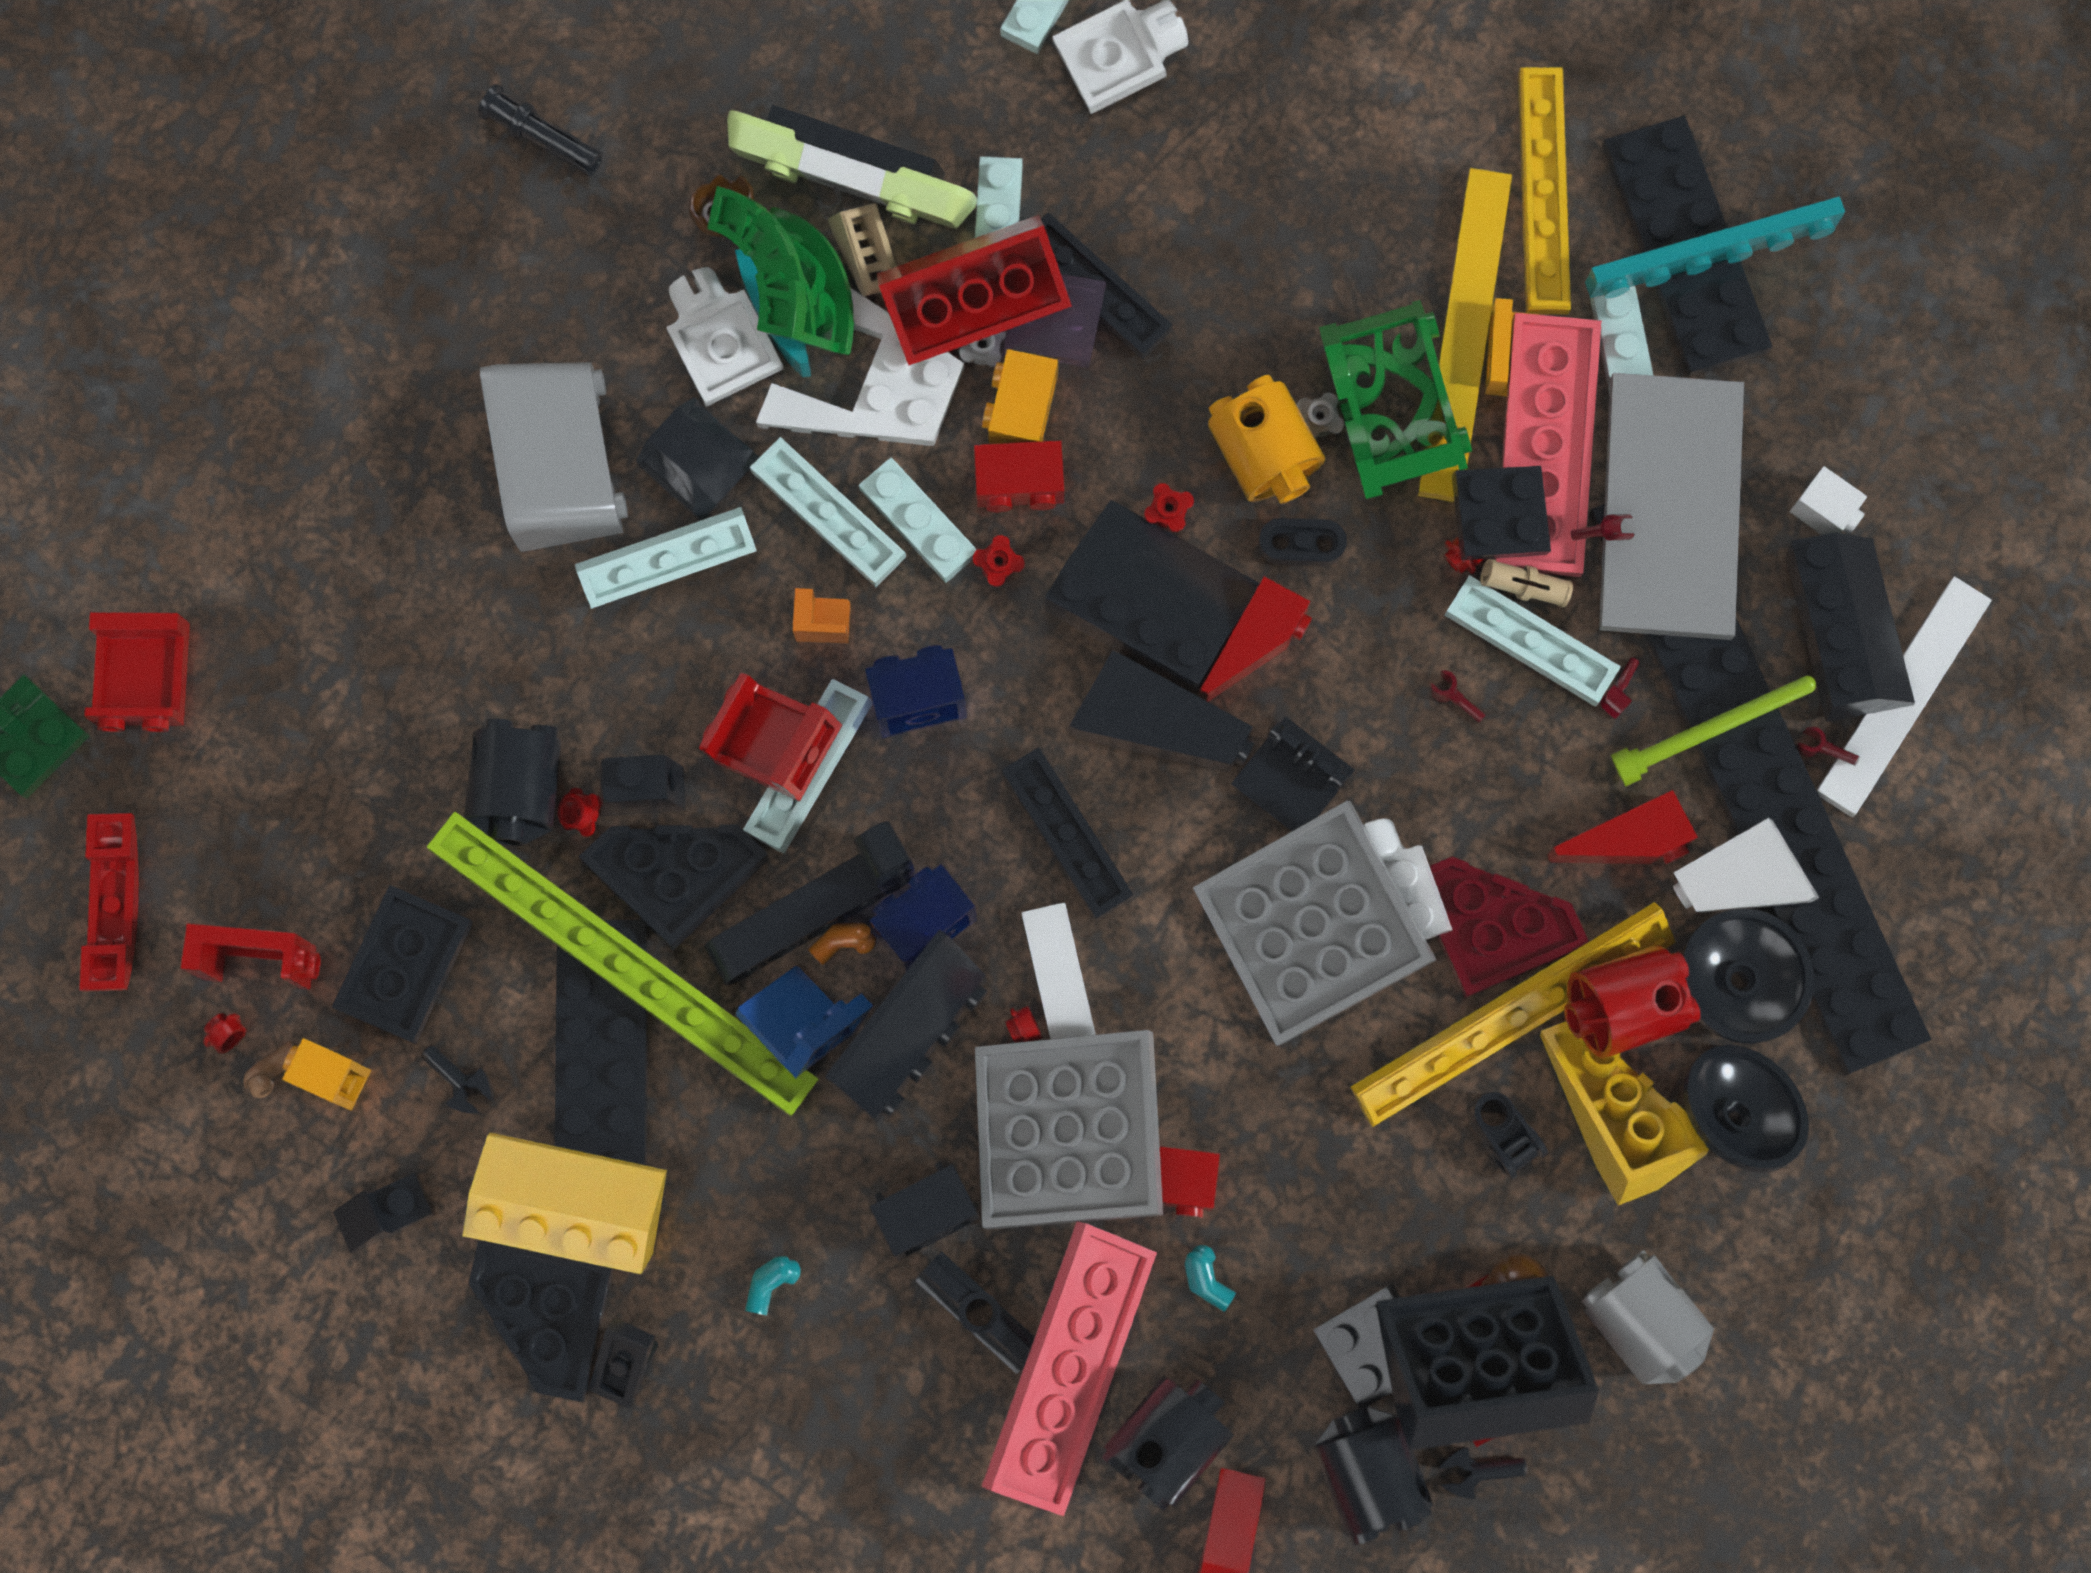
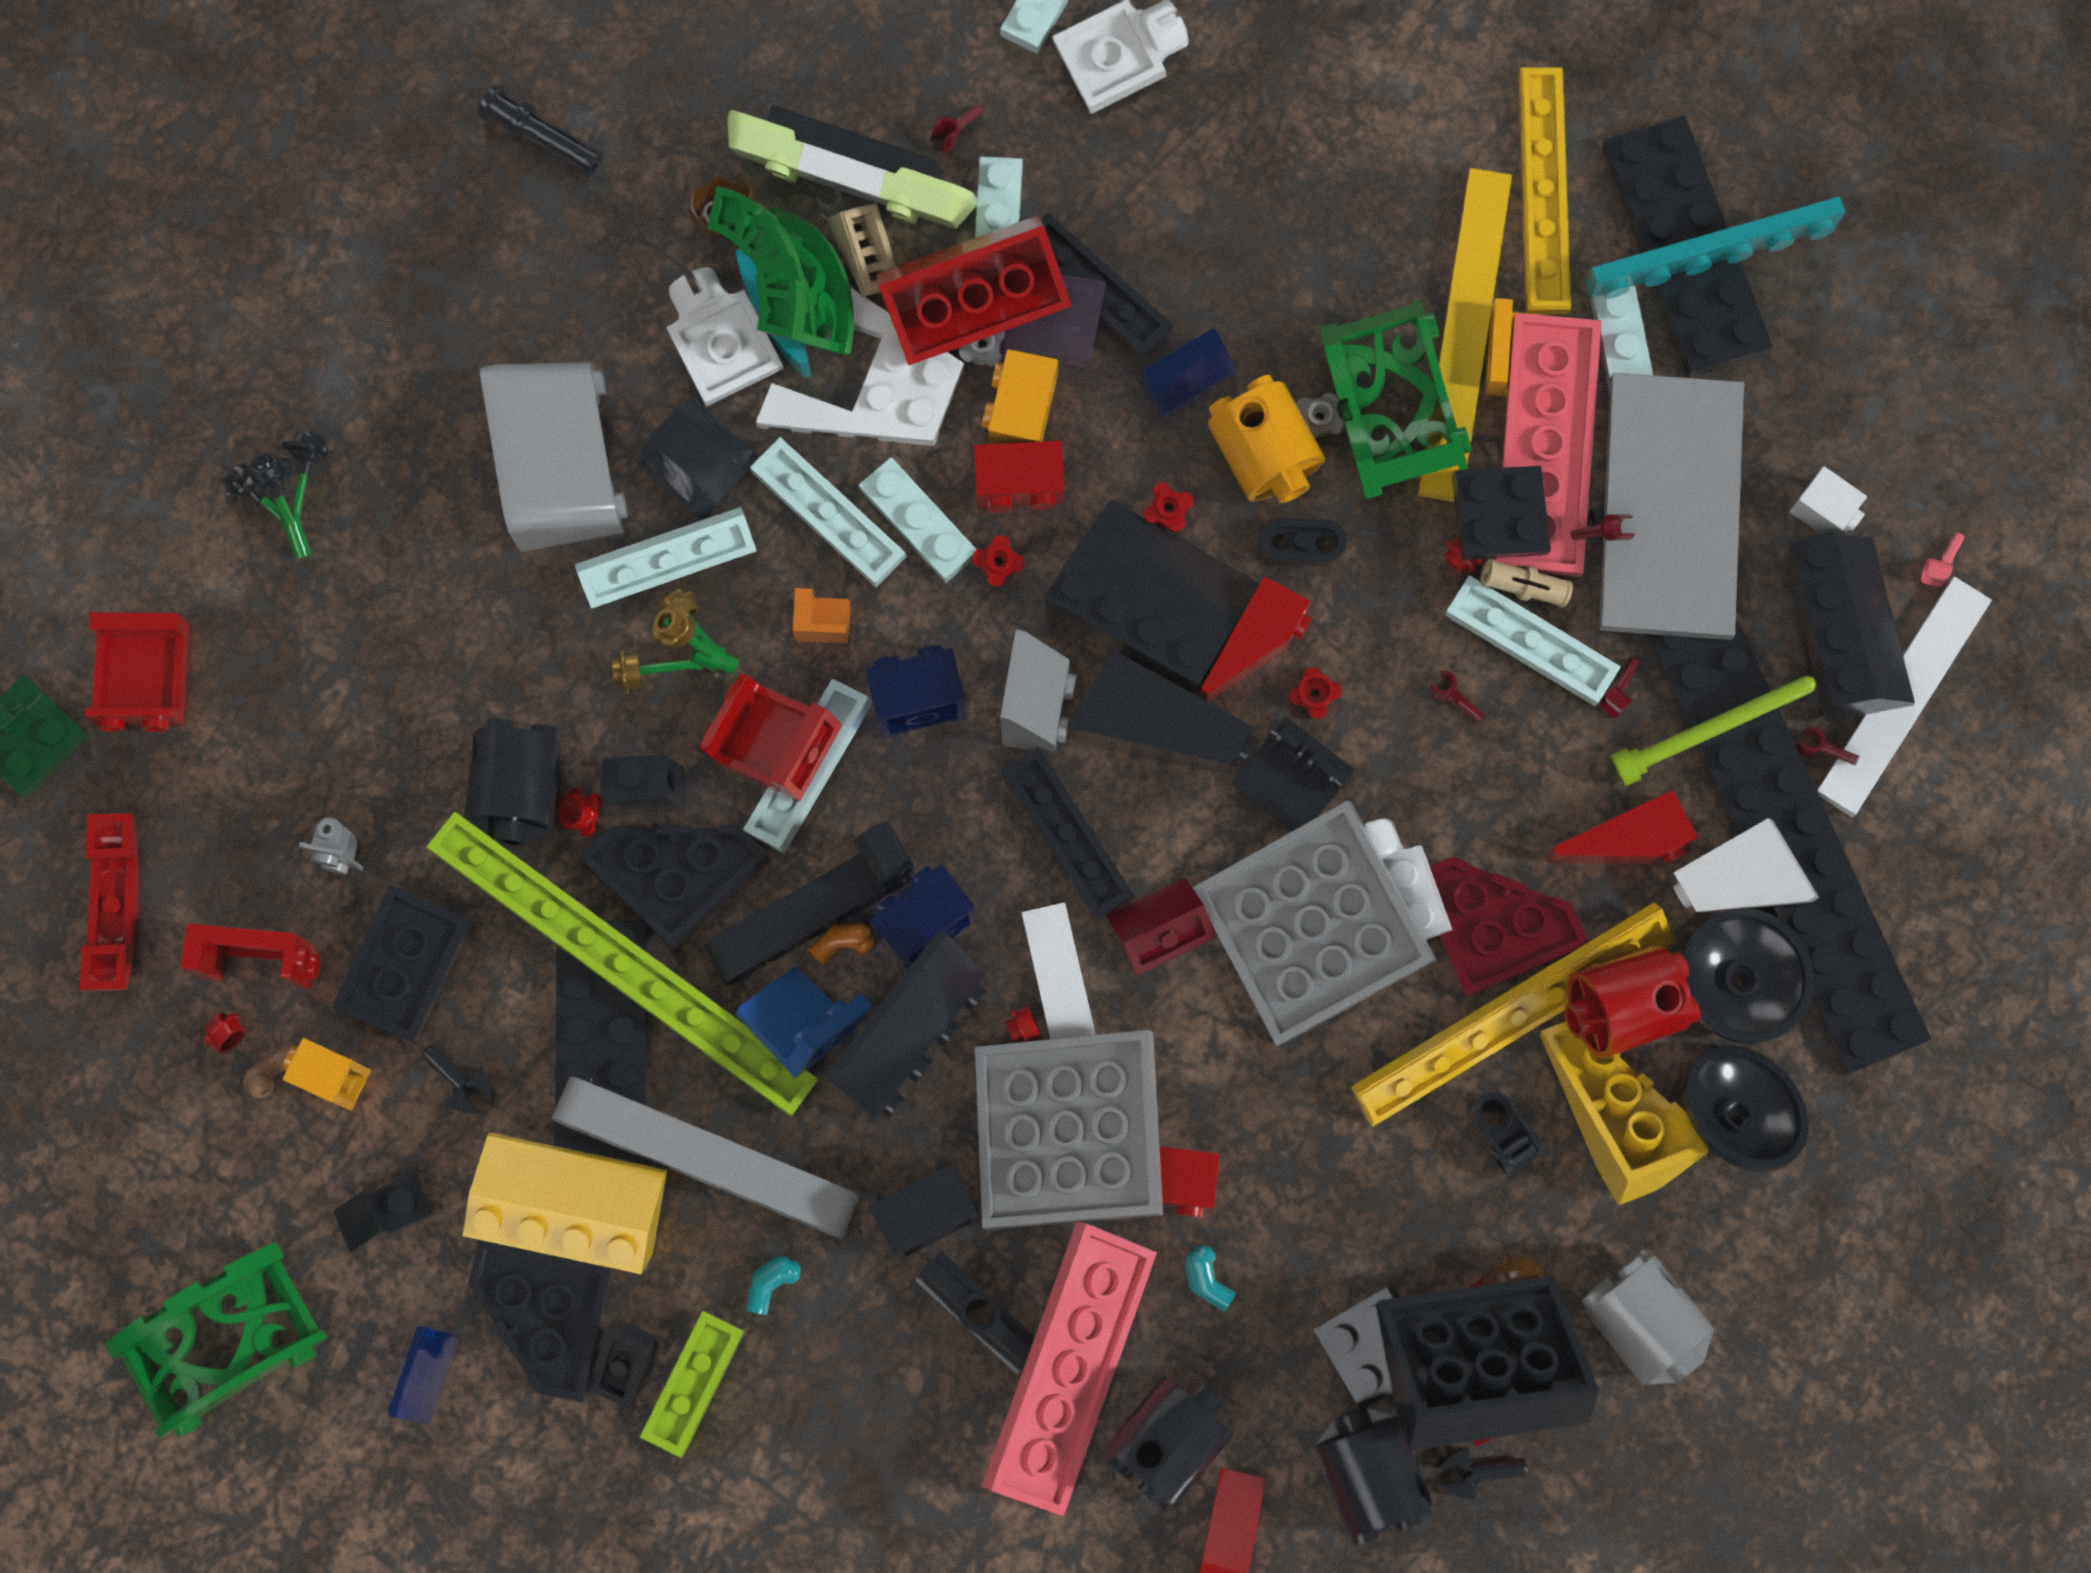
none -> green fence [105,1242,327,1439]
none -> black plant [223,431,335,559]
none -> light grey hinge [299,818,363,875]
none -> clear blue slope [387,1325,458,1424]
none -> light grey beam [551,1076,861,1239]
none -> plant [611,589,739,694]
none -> lime plate [640,1311,745,1458]
none -> dark red hand [930,104,983,152]
none -> light grey slope [1000,630,1077,755]
none -> dark red panel [1107,878,1217,976]
none -> clear blue slope [1141,328,1237,416]
none -> red plate [1289,667,1342,720]
none -> coral hand [1920,532,1965,587]

